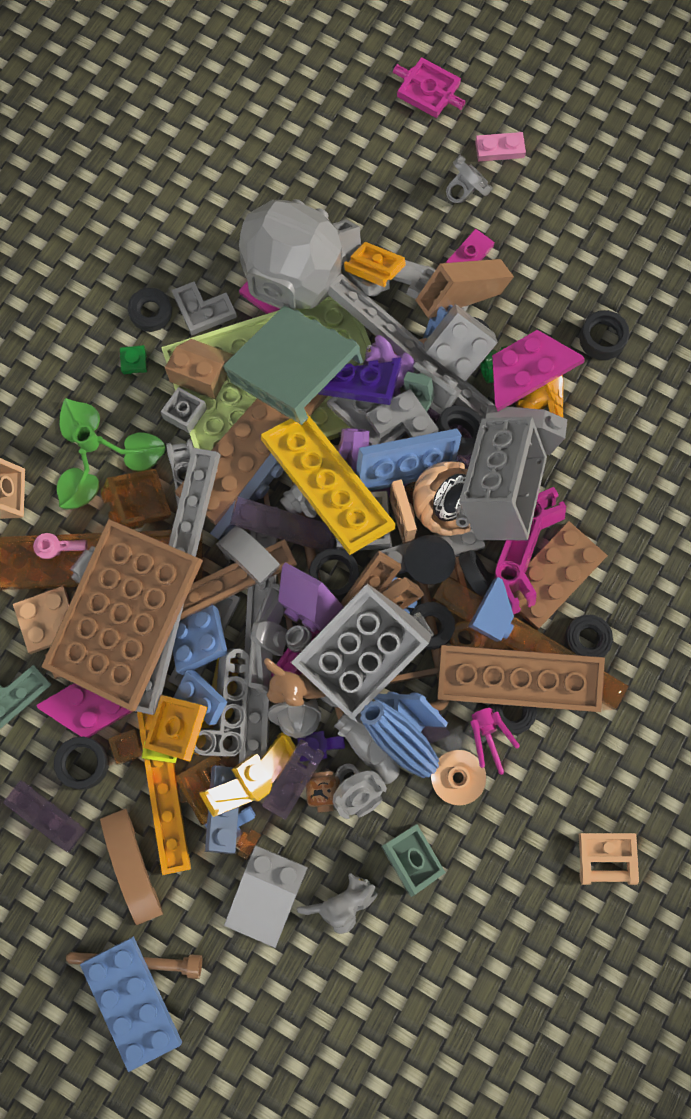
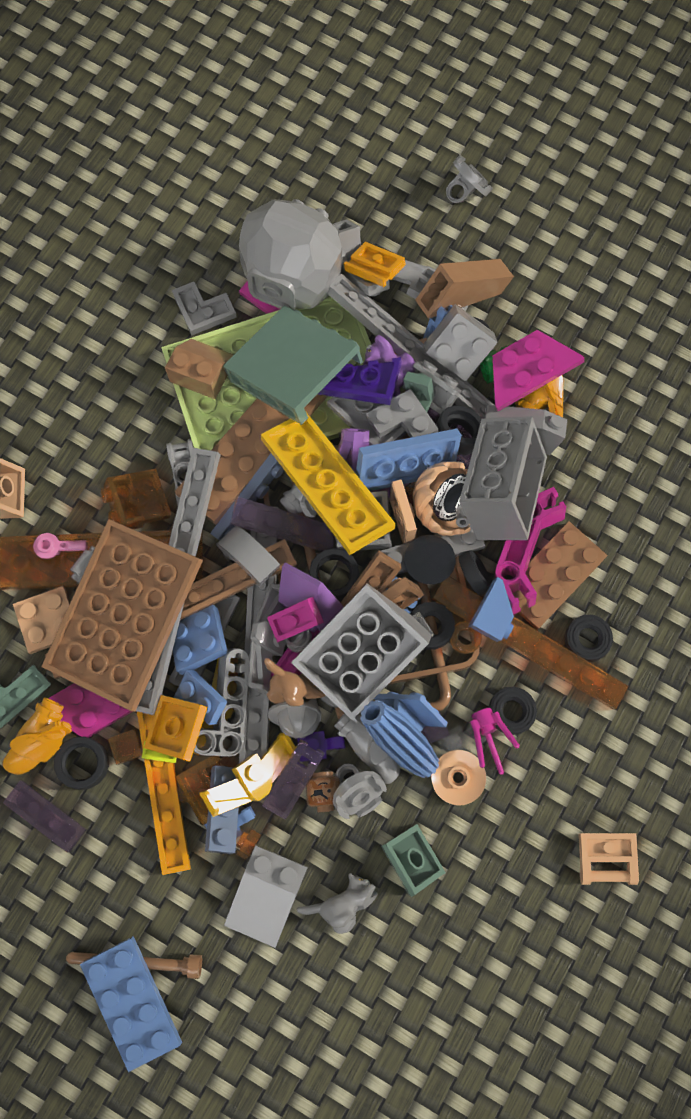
bright green plant [57,398,166,509] -> none
medium nougat slope [100,809,163,925] -> none
green plate [120,345,147,374] -> none
black tyre [128,288,172,332] -> none
light grey piece [161,387,207,434] -> none
dark pink plate [393,57,465,118] -> none
medium nougat plate [437,645,605,712] -> none
dark pink plate [446,229,495,263] -> none
bright pink plate [475,132,526,162] -> none
black tyre [579,310,630,360] -> none
none -> light orange animal [2,698,72,775]
none -> dark pink plate [267,597,324,643]

